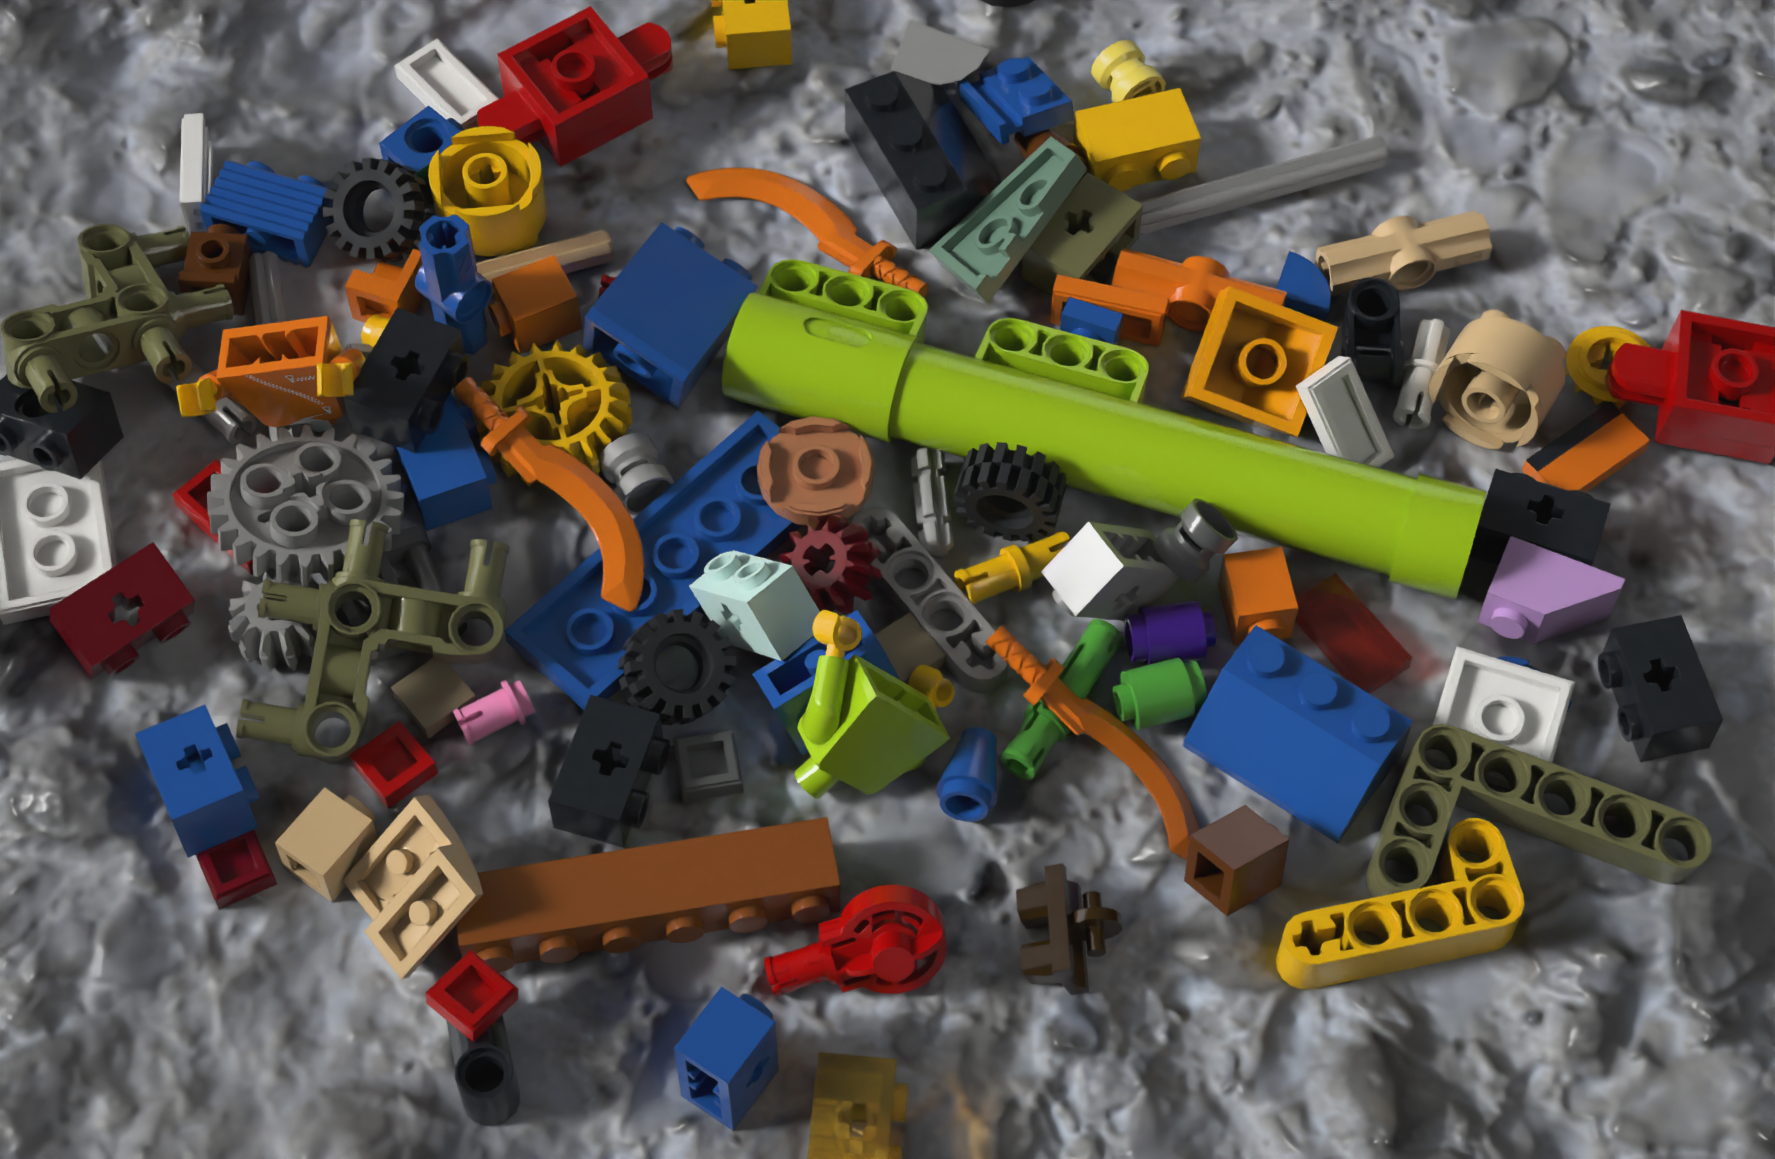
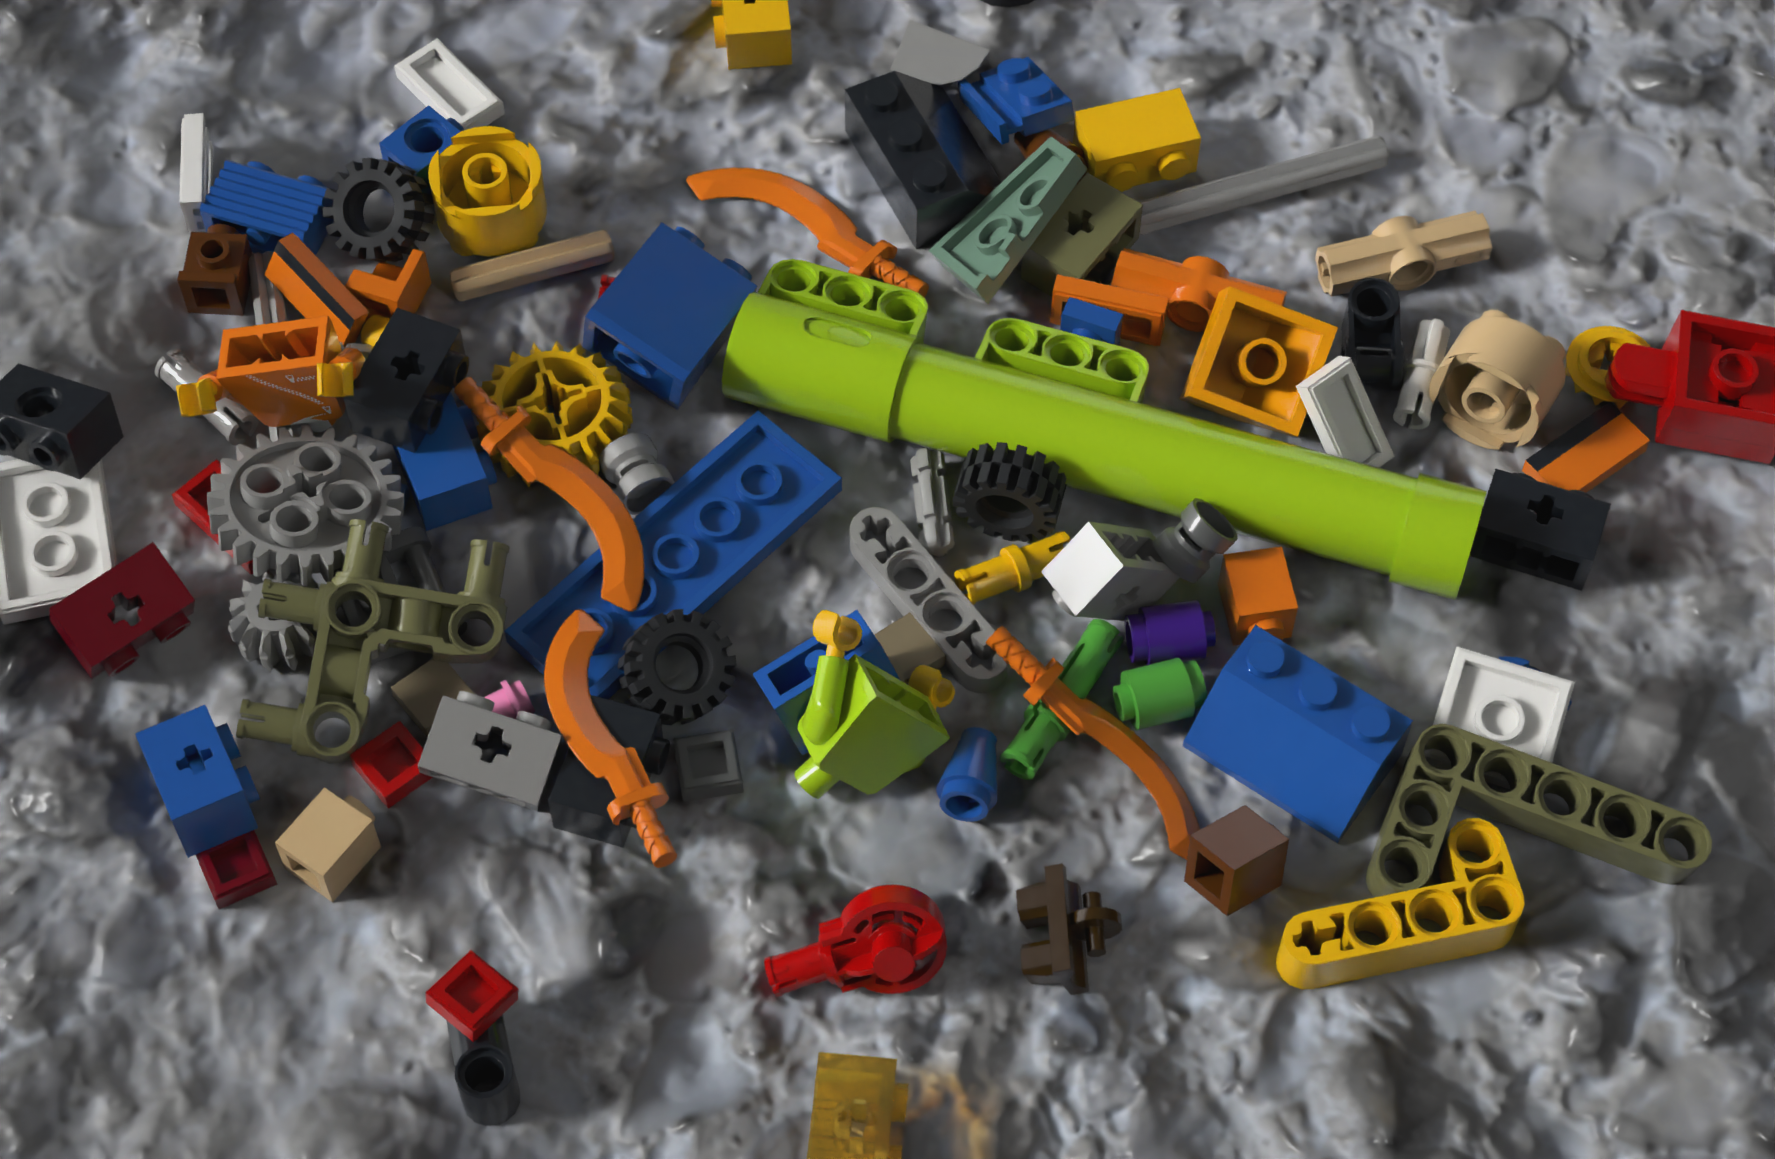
olive pin [1,224,234,413] -> none
tan slope [342,794,483,980] -> none
blue piece [415,214,493,355] -> none
dark orange brick [456,817,841,973] -> none
red brick [477,6,673,167] -> none
orange brick [488,255,582,354] -> none
blue brick [674,986,779,1131] -> none
light aqua brick [689,550,820,661] -> none
nougat tile [757,416,875,525] -> none
dark red gear [779,514,883,615] -> none
light yellow wheel [1091,39,1166,103] -> none
blue tile [1276,251,1331,320] -> none
clear red tile [1295,573,1412,694] -> none
lavender slope [1478,536,1625,644] -> none
black brick [1598,615,1723,762] -> none
none -> orange tile [264,233,369,347]
none -> light grey brick [418,691,562,812]
none -> orange sword [544,609,677,868]

